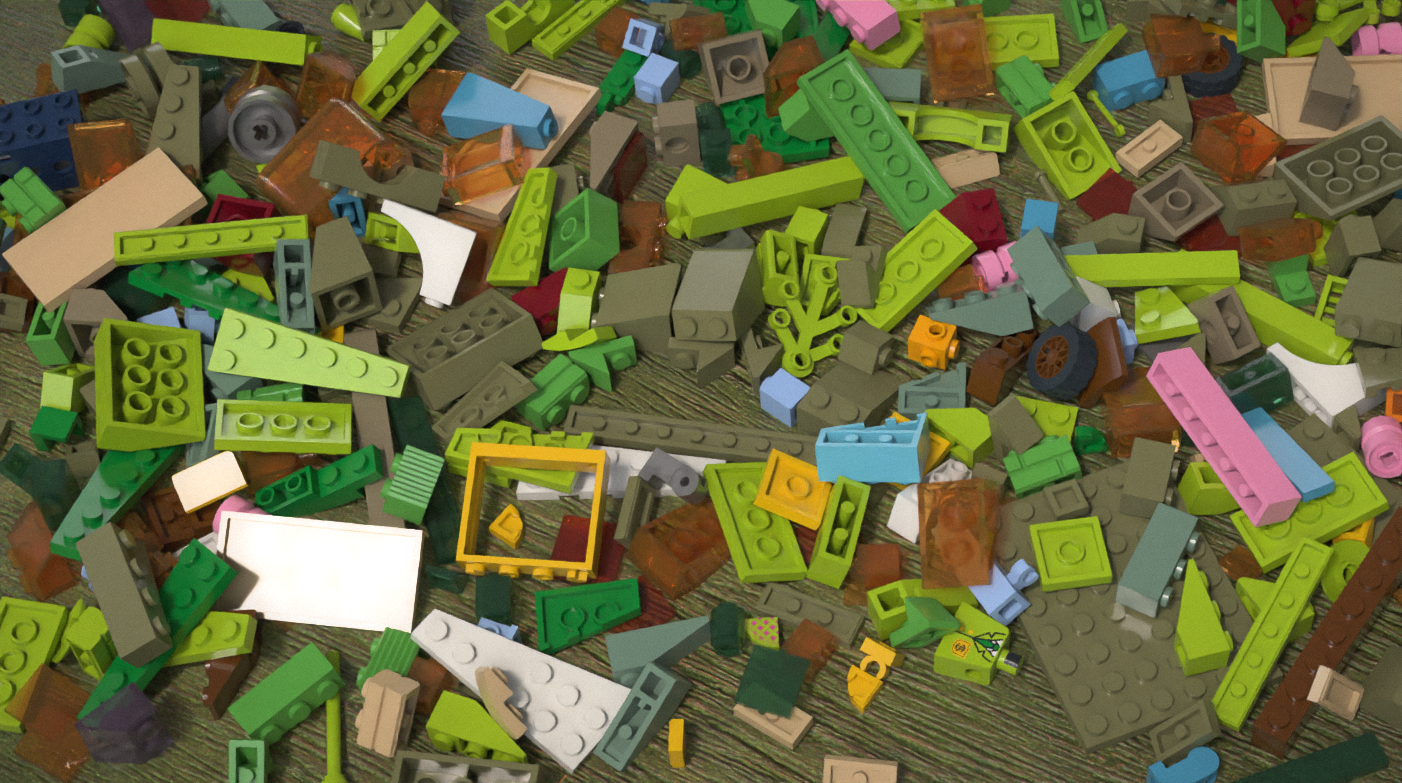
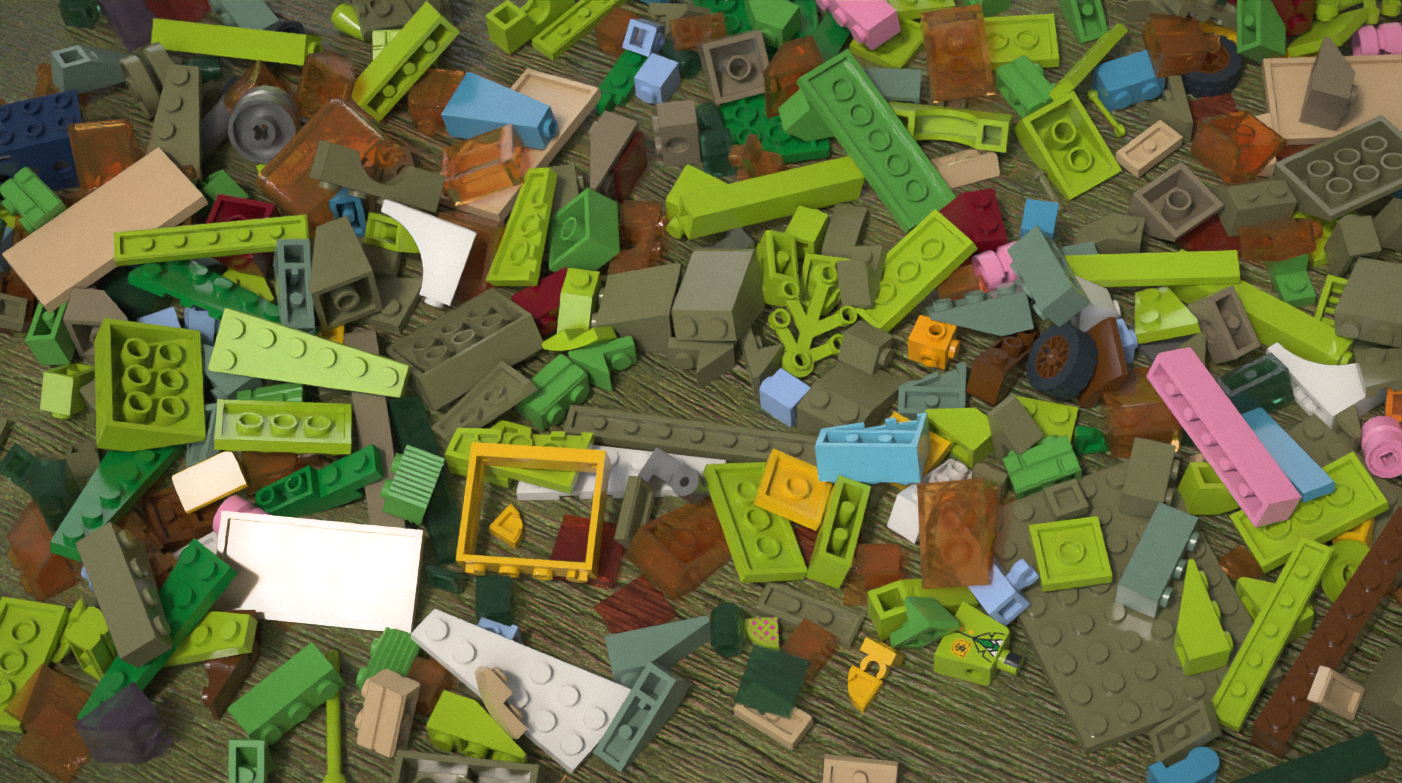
green panel [29,406,85,453] -> none
lime wheel [62,15,116,50] -> none
green wing [535,578,642,655] -> none
yellow tile [668,719,686,768] -> none
clear red piece [1075,168,1138,222] -> none

